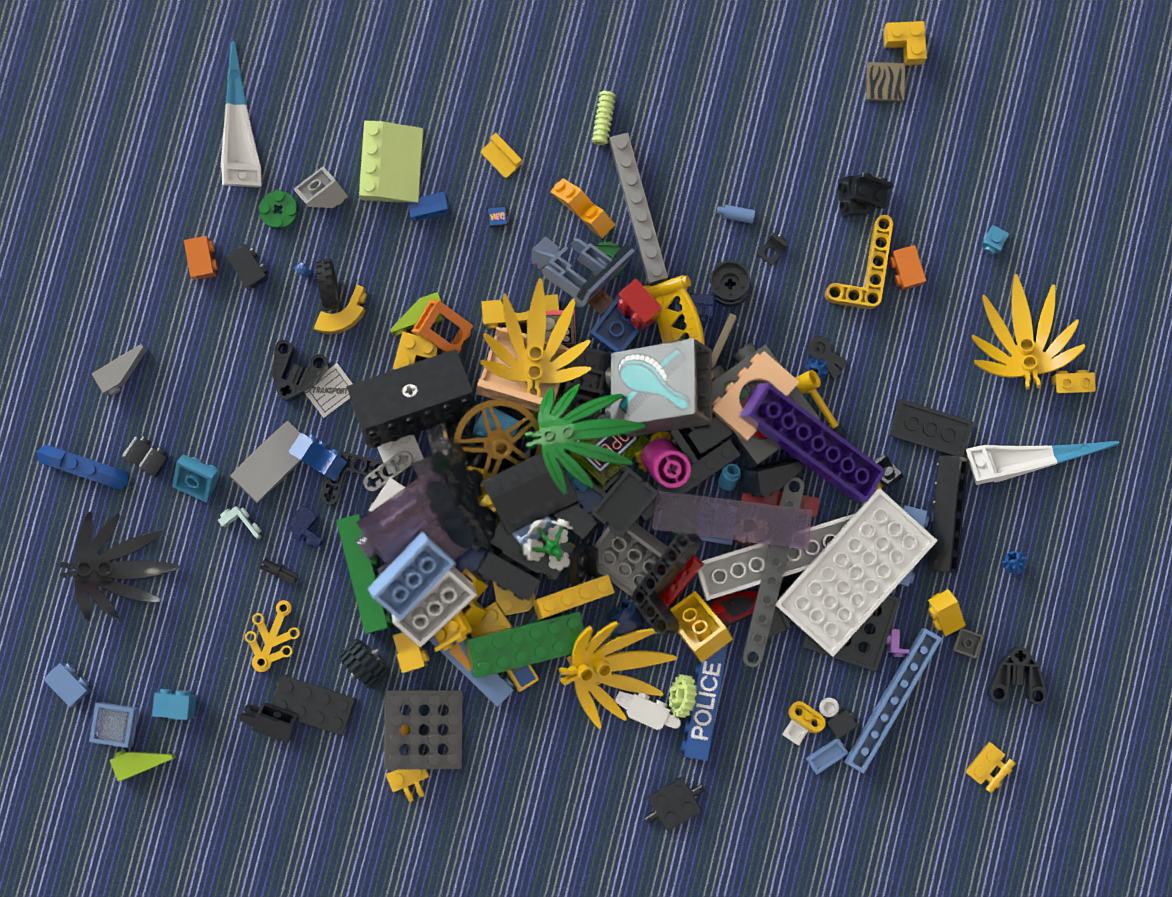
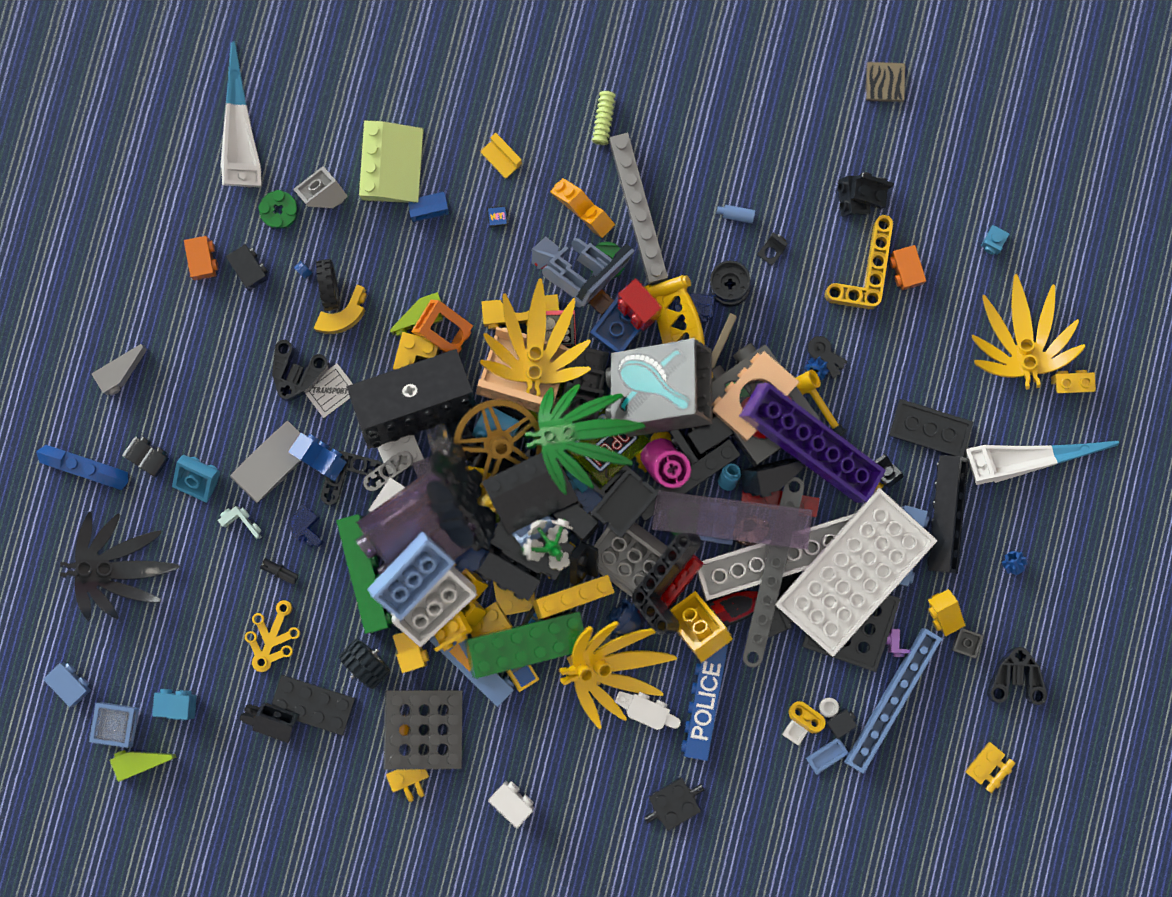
yellowish green gear [669,675,697,718] -> none
yellow brick [883,21,927,65] -> none
none -> white brick [488,781,534,828]

